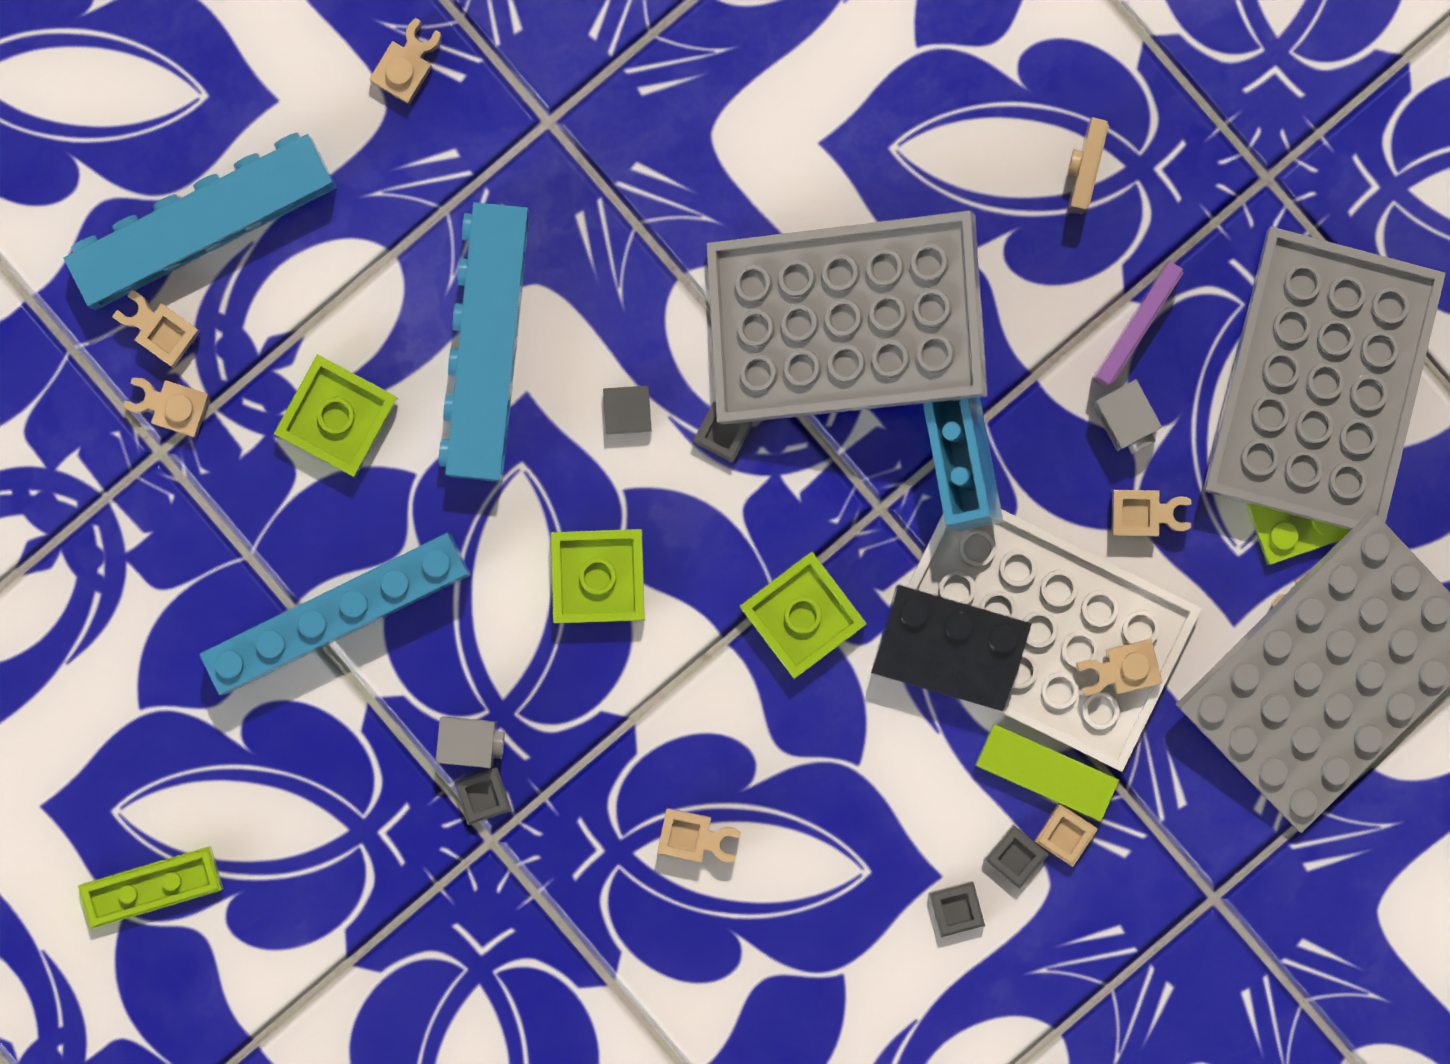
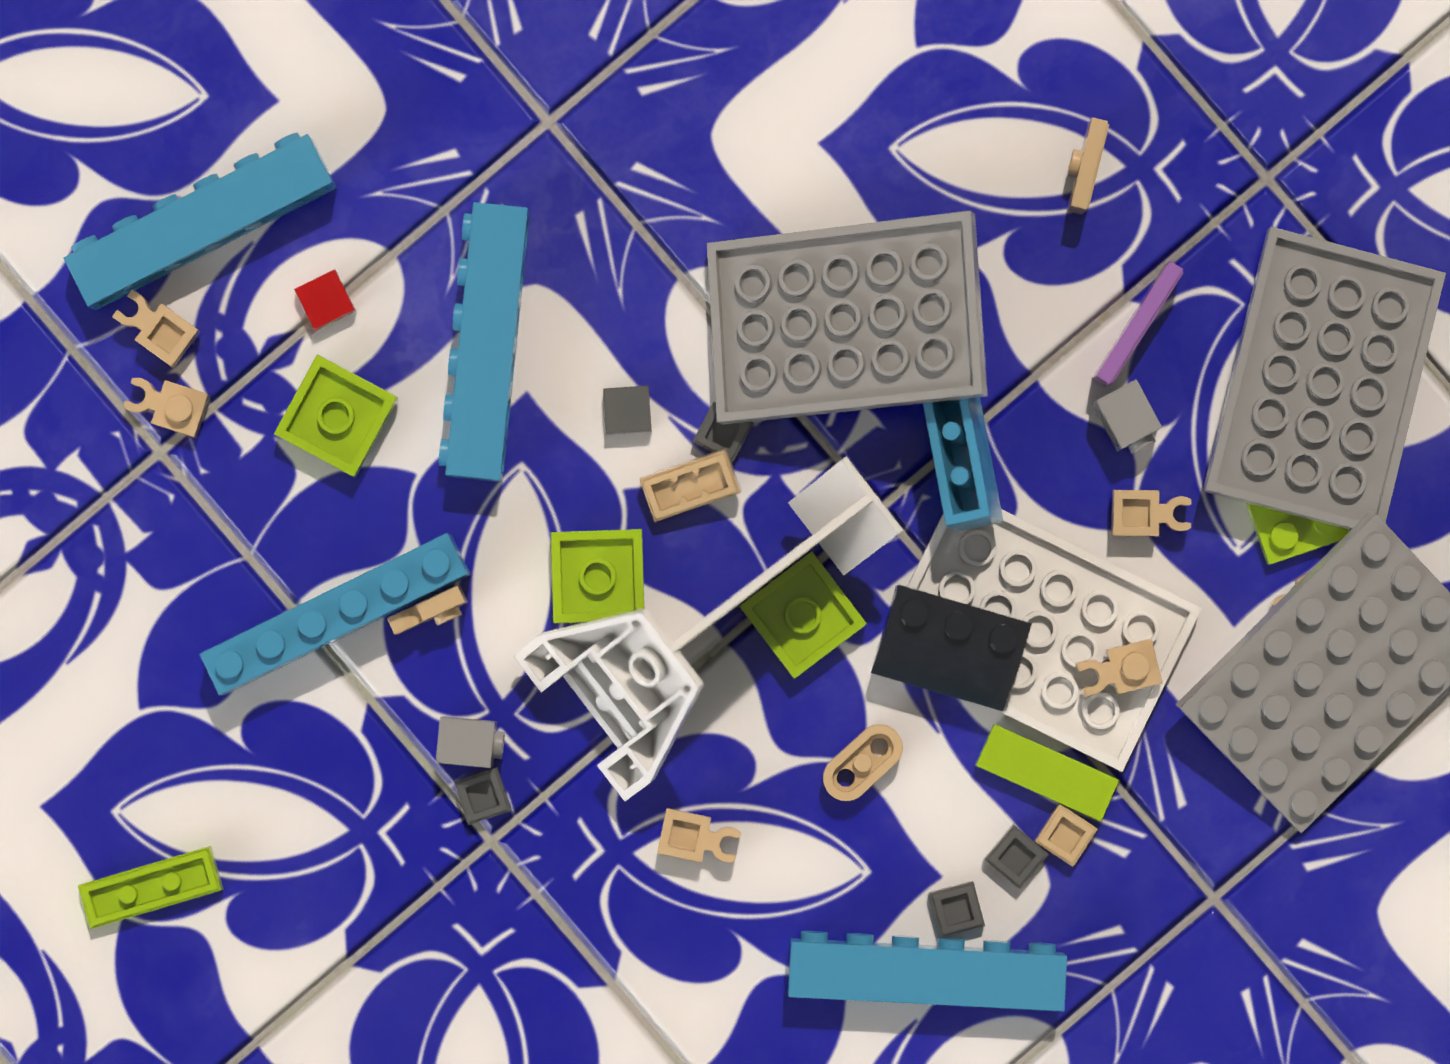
tan plate [369,18,442,105] -> none
none -> red tile [294,269,356,331]
none -> tan plate [387,585,468,635]
none -> white piece [514,457,903,801]
none -> tan plate [639,448,741,522]
none -> dark azure brick [788,931,1067,1011]
none -> tan plate [823,724,903,801]

